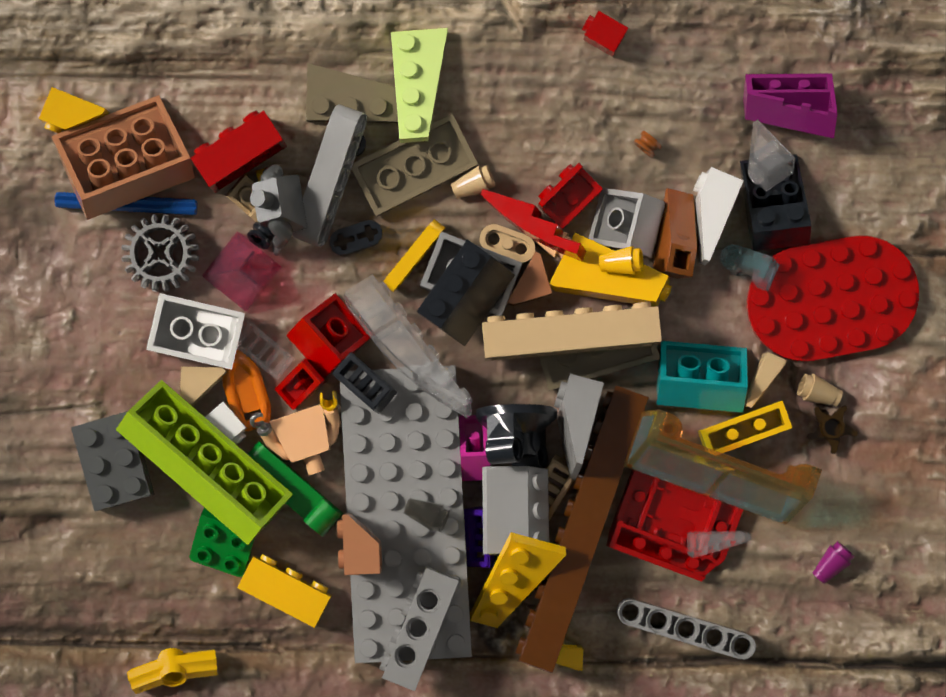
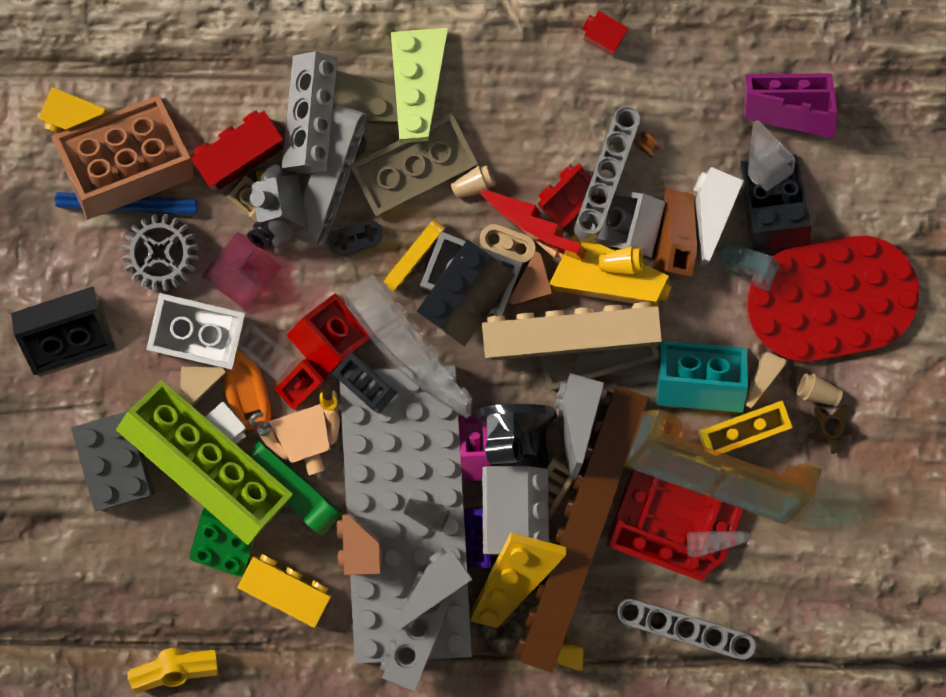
magenta cone [812,541,855,584] -> none
none -> black slope [11,286,116,375]
none -> light grey brick [282,51,337,175]
none -> light grey slope [395,548,472,630]
none -> light grey beam [574,106,640,242]

